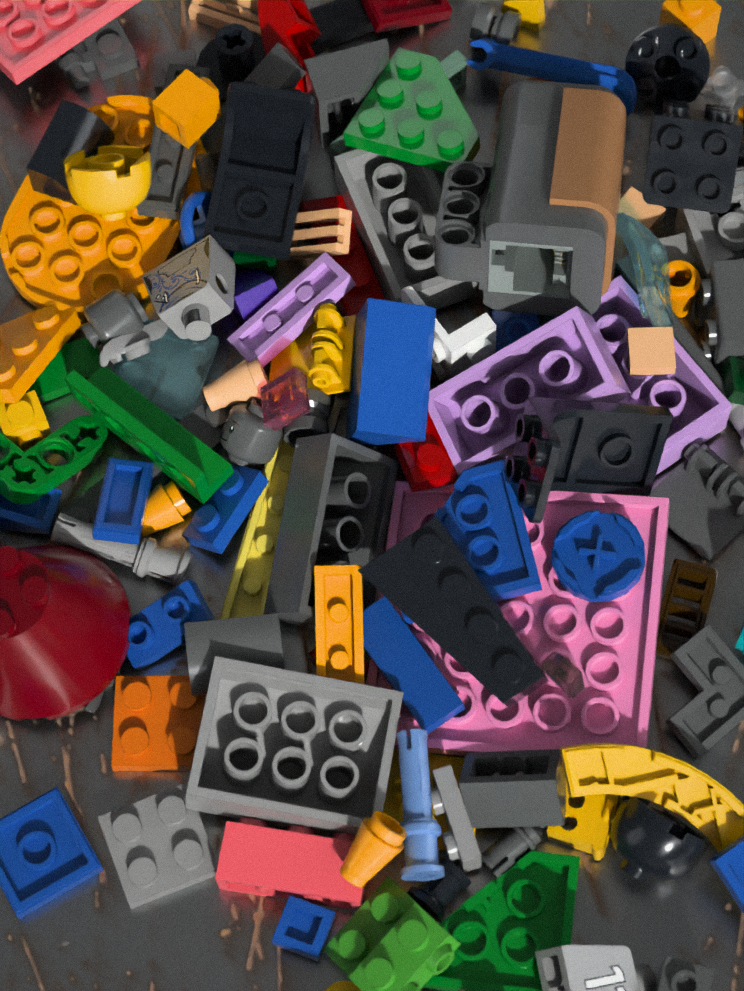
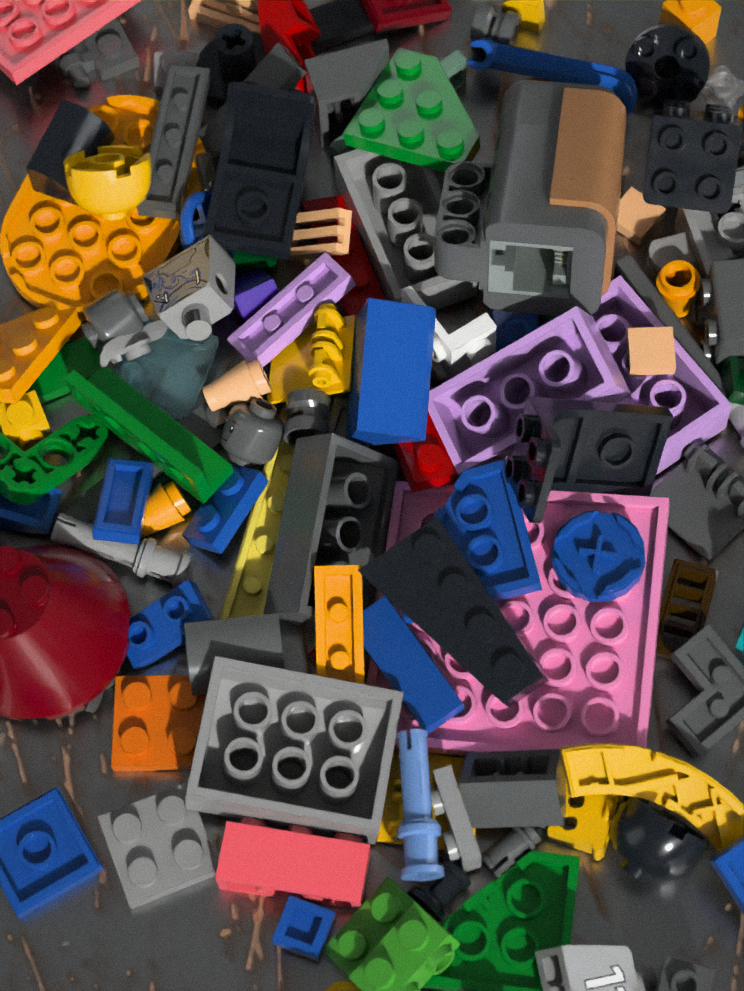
light orange brick [152,69,222,149] -> none
clear pink plate [260,367,310,431] -> none
light orange cone [339,811,407,888] -> none
clear smoke tile [540,652,585,698] -> none
clear light blue plate [616,212,674,331] -> none

